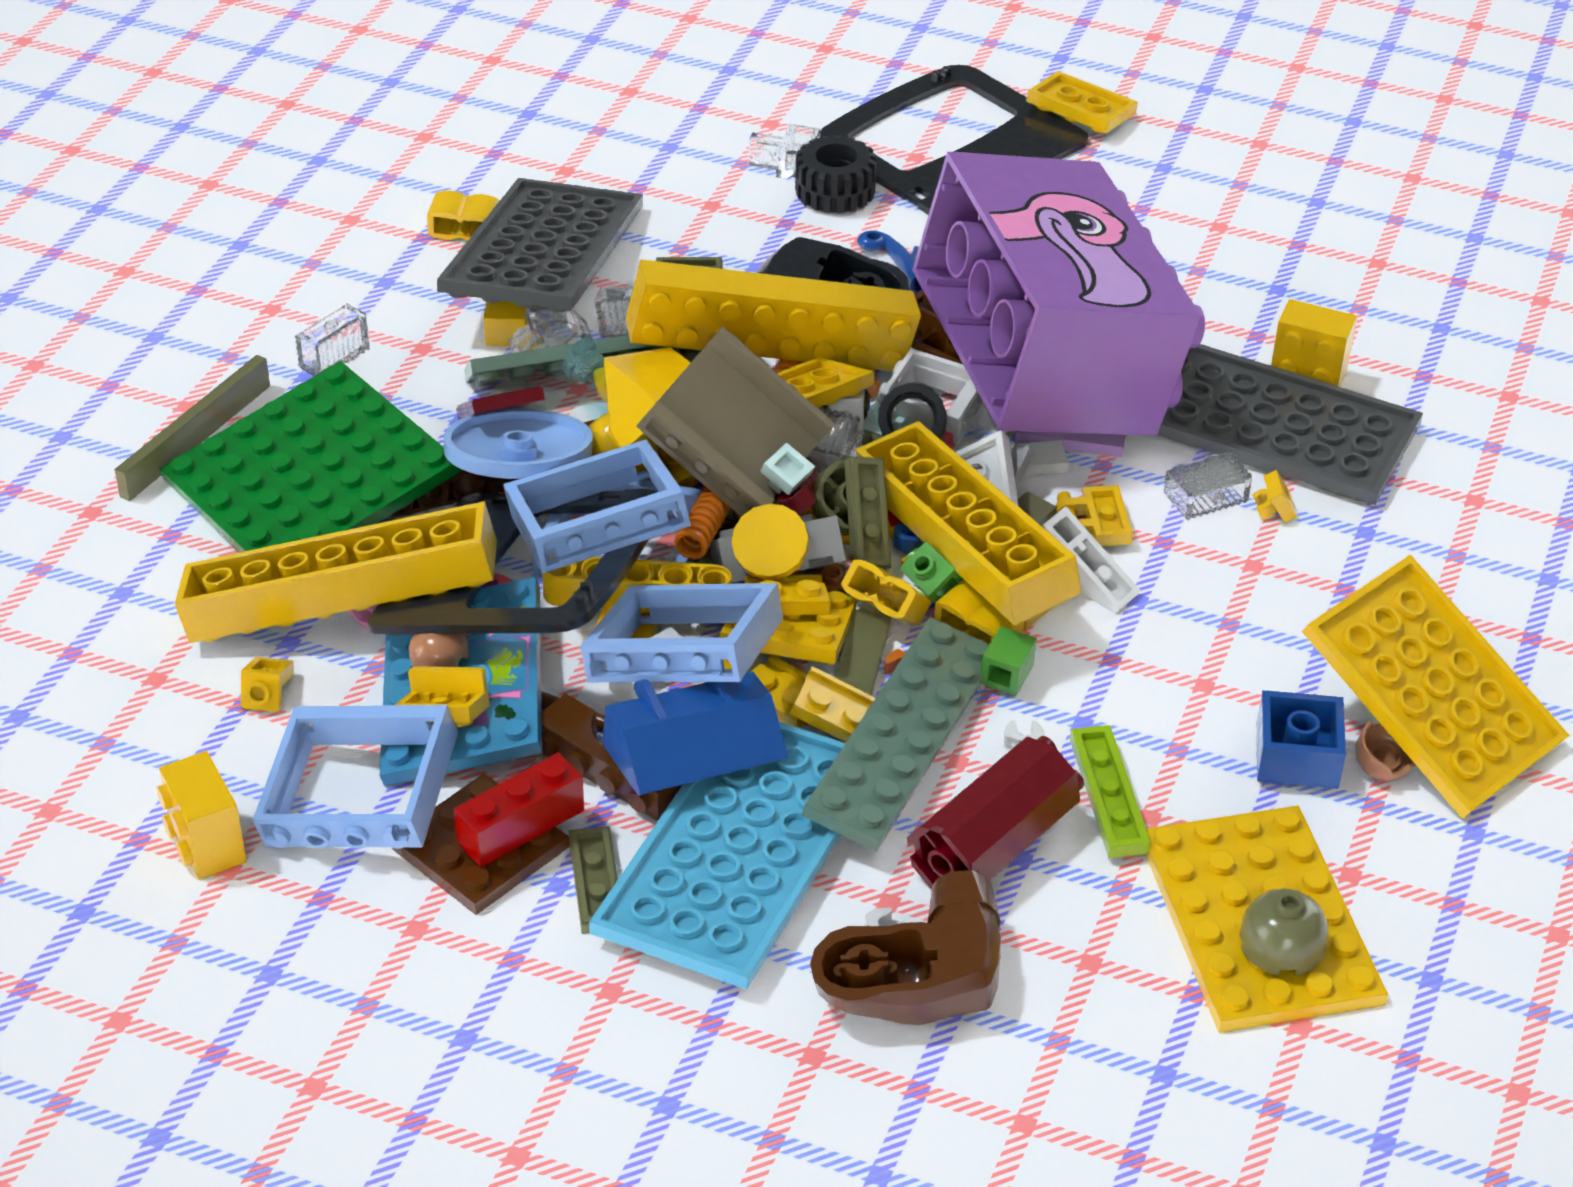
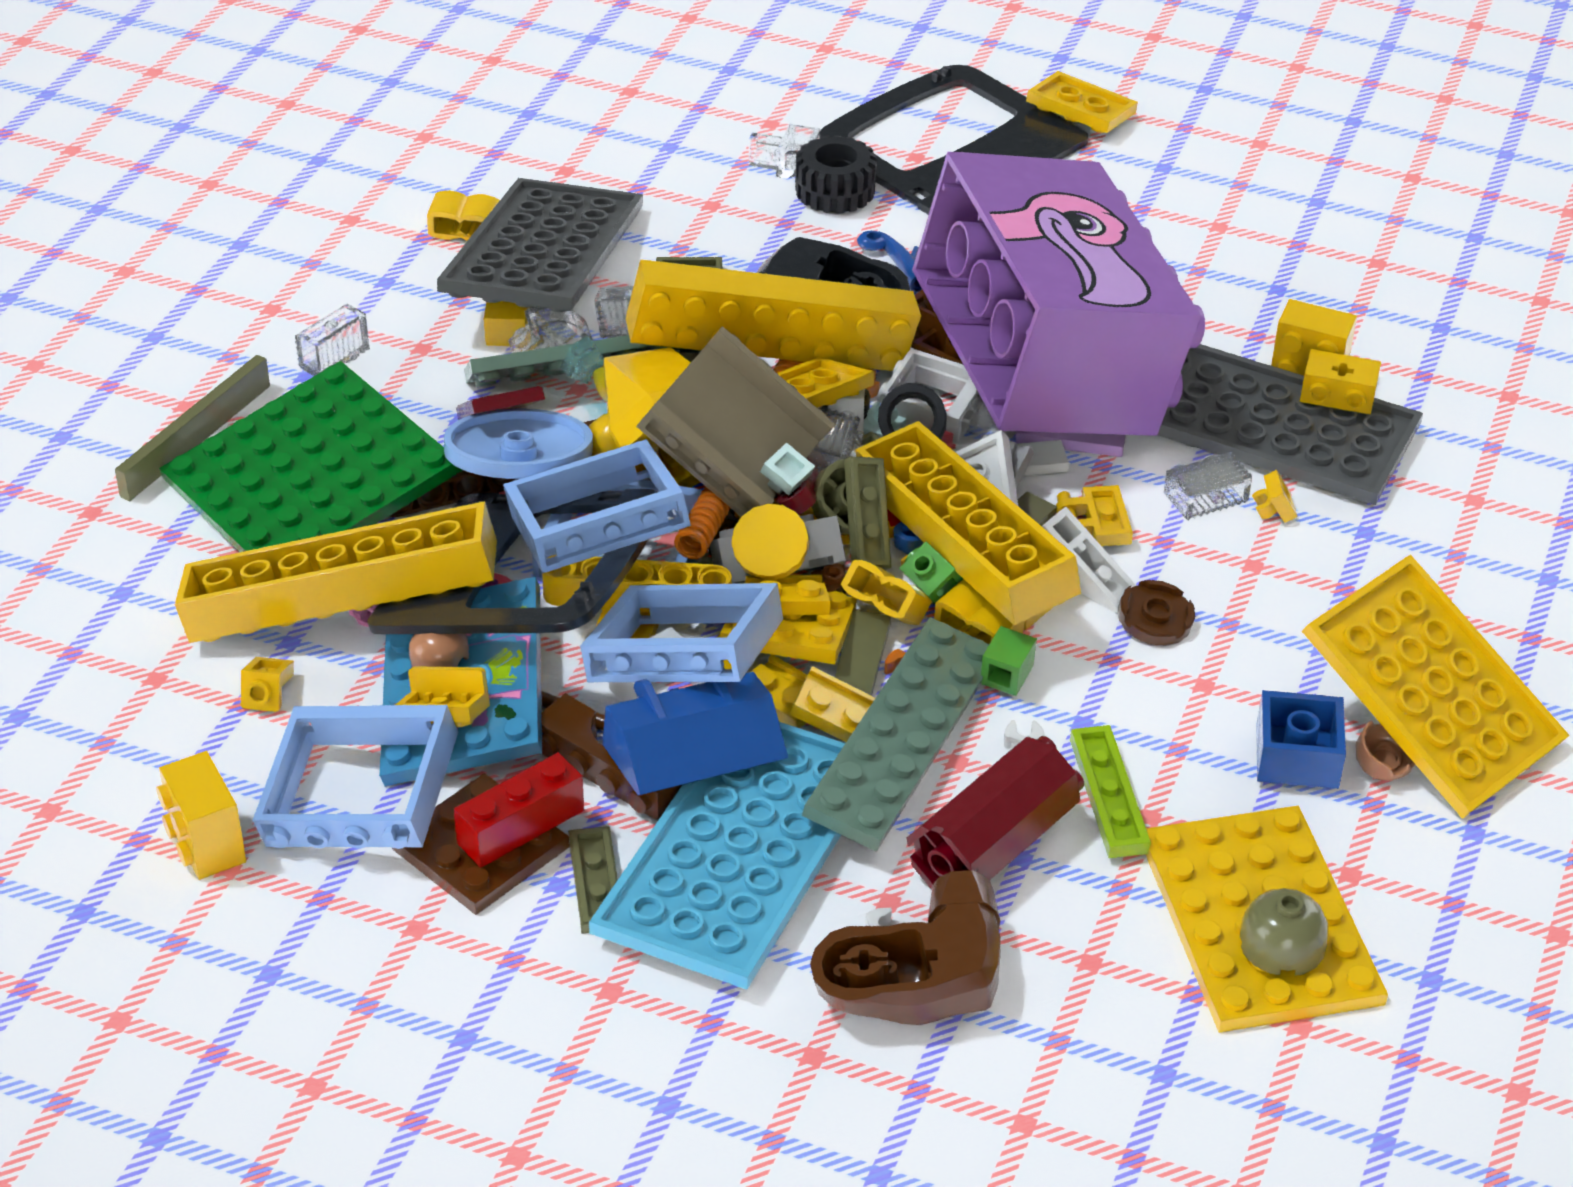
none -> reddish brown tile [1118,580,1196,646]
none -> yellow brick [1300,349,1381,415]

